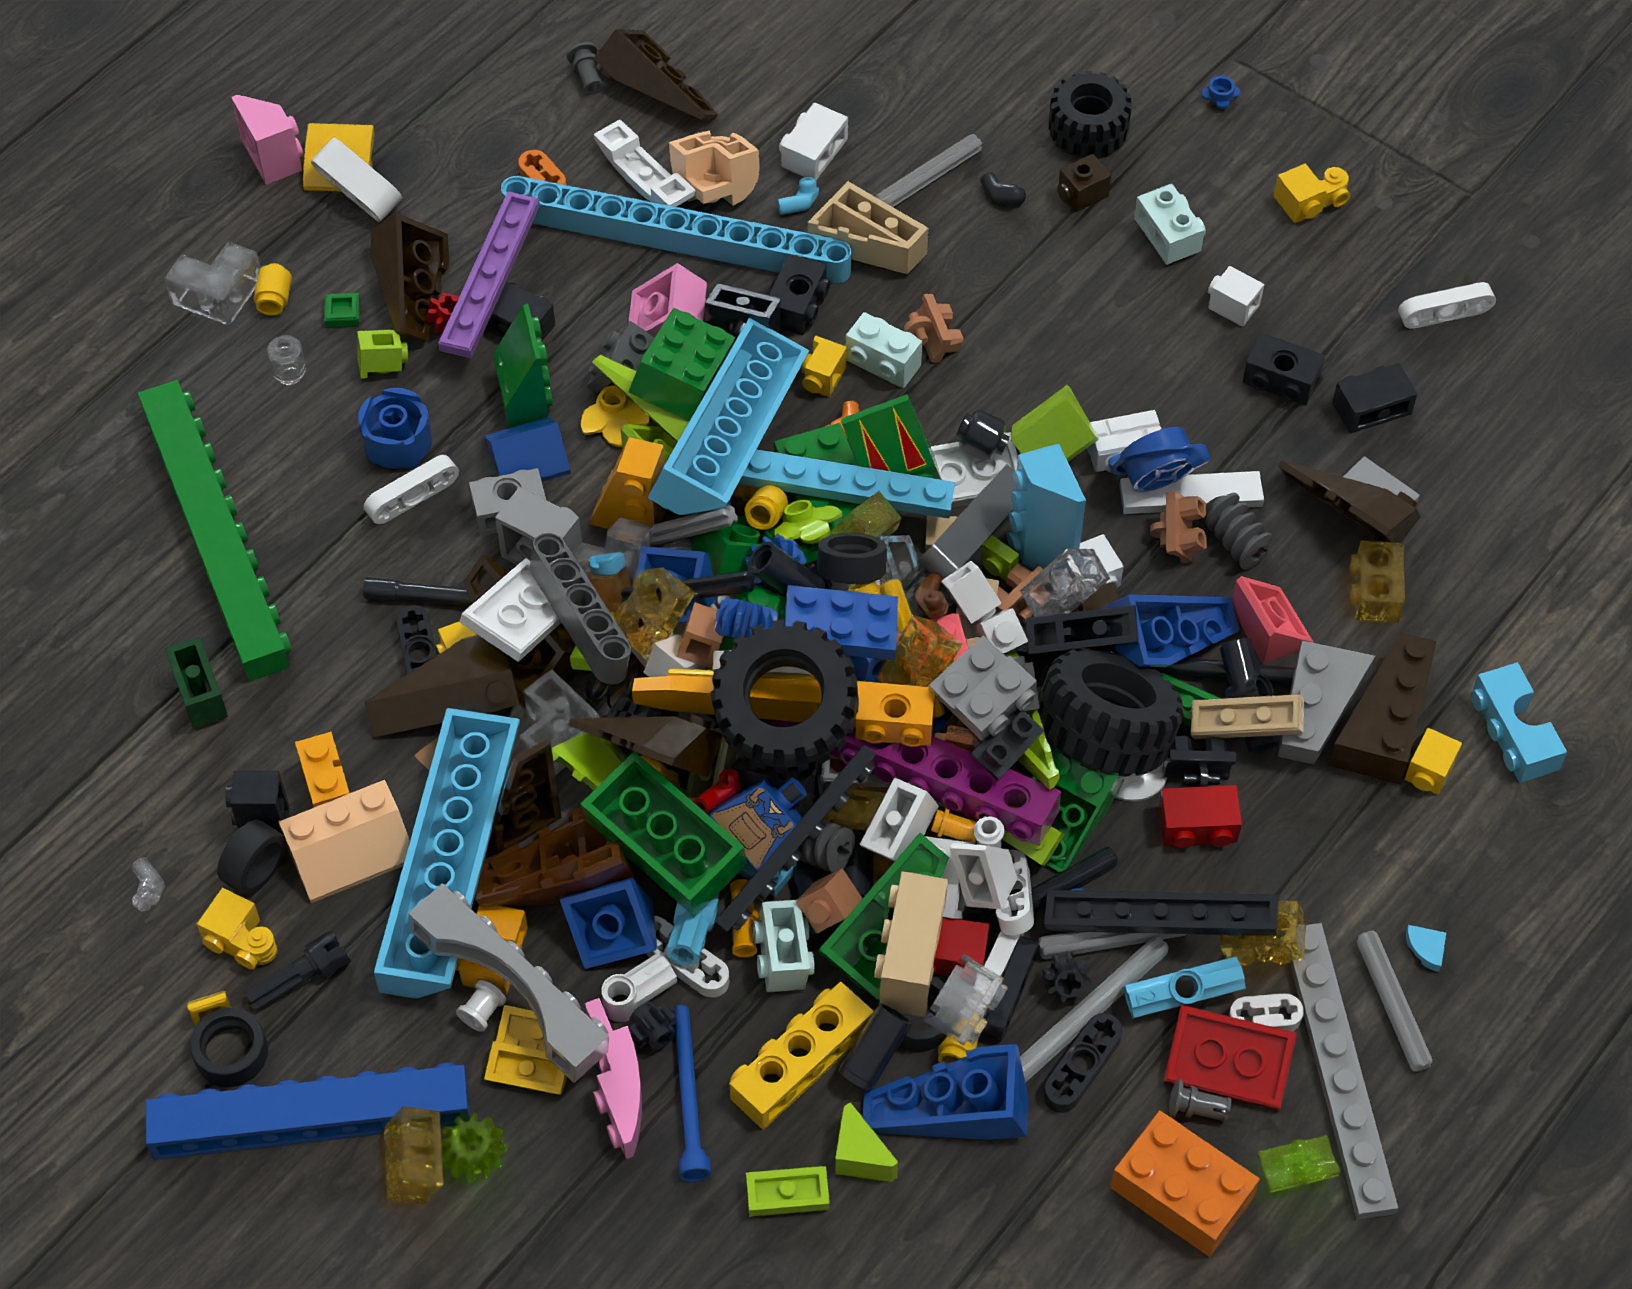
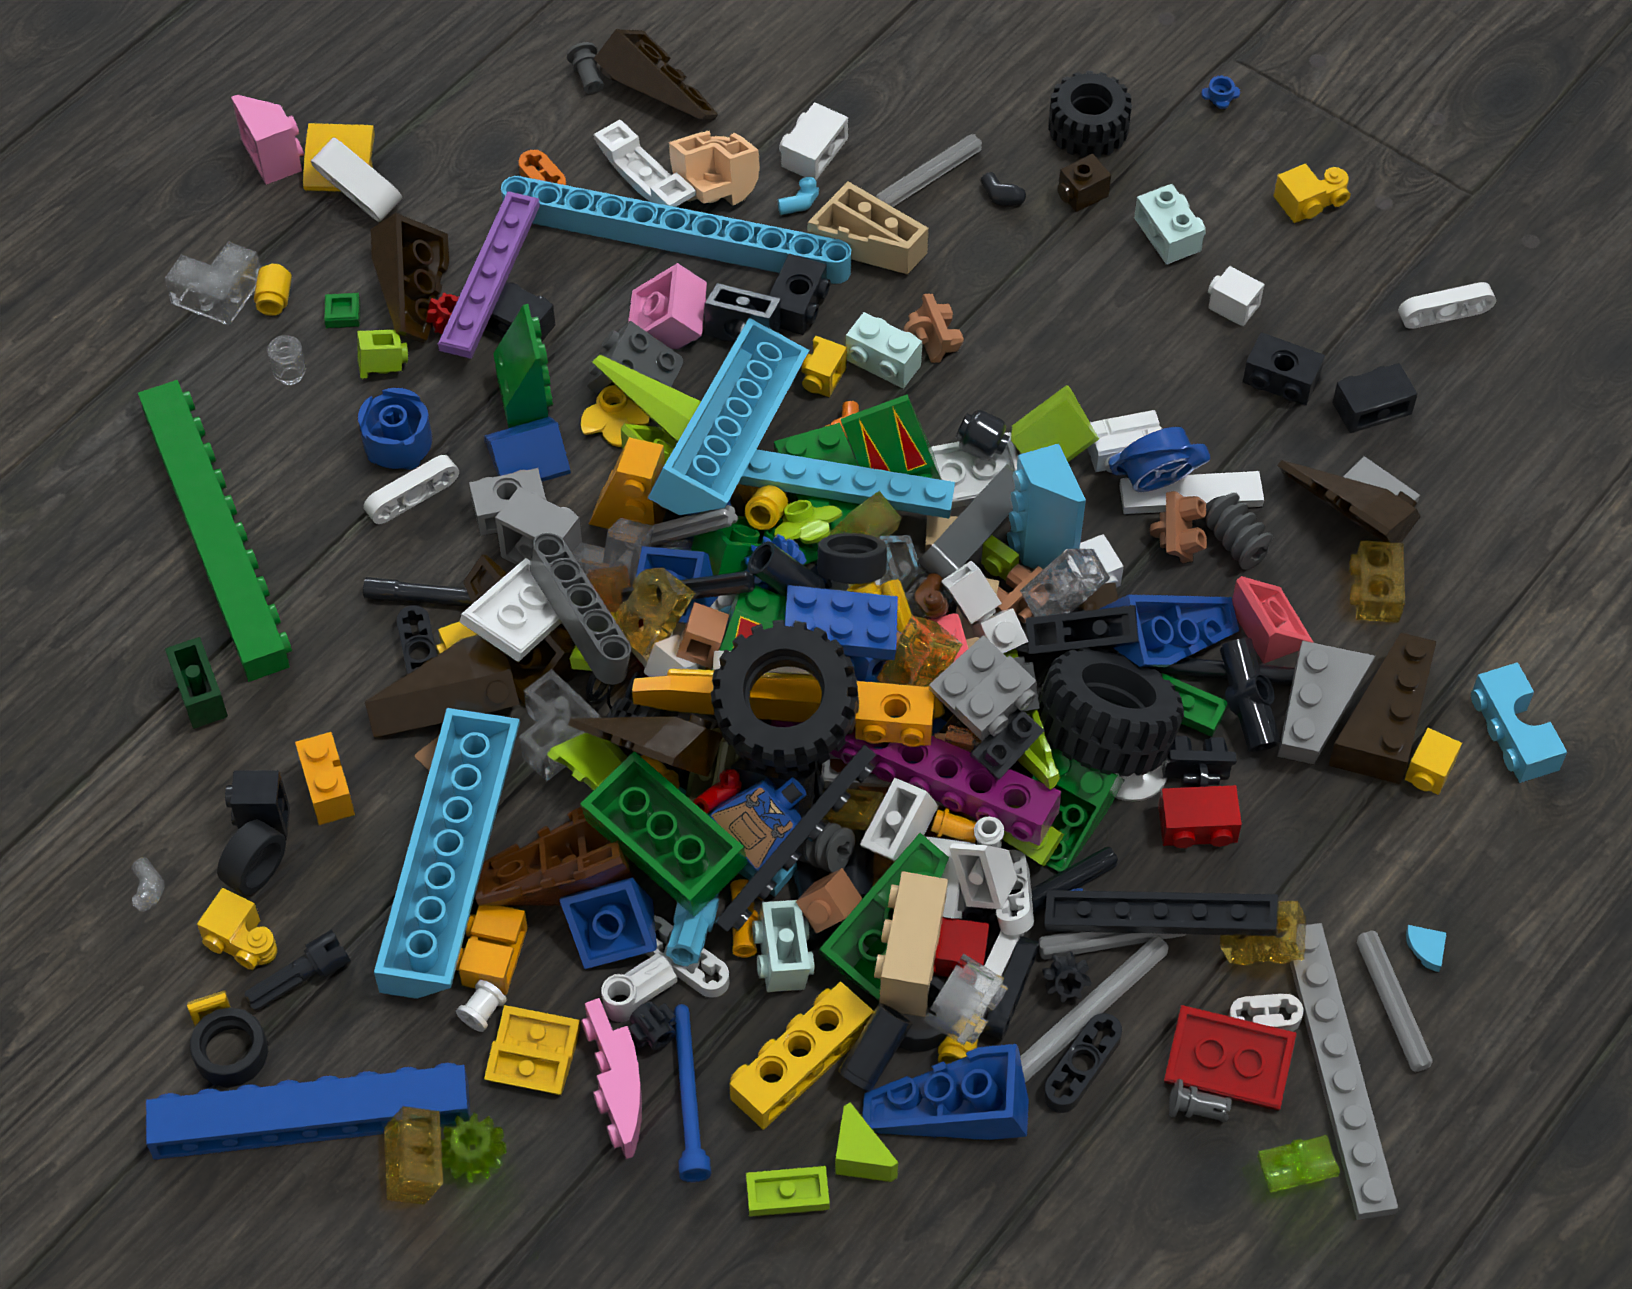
light nougat slope [279,780,410,904] -> none
light grey arch [408,883,609,1083] -> none
dark brown wedge [491,738,562,854] -> none
medium azure tile [588,552,626,575] -> none
green brick [629,308,735,421] -> none
blue gear [715,598,778,639] -> none
orange brick [1110,1110,1260,1257] -> none
medium azure piece [1123,956,1246,1018] -> none
tan tile [1191,694,1304,739] -> none

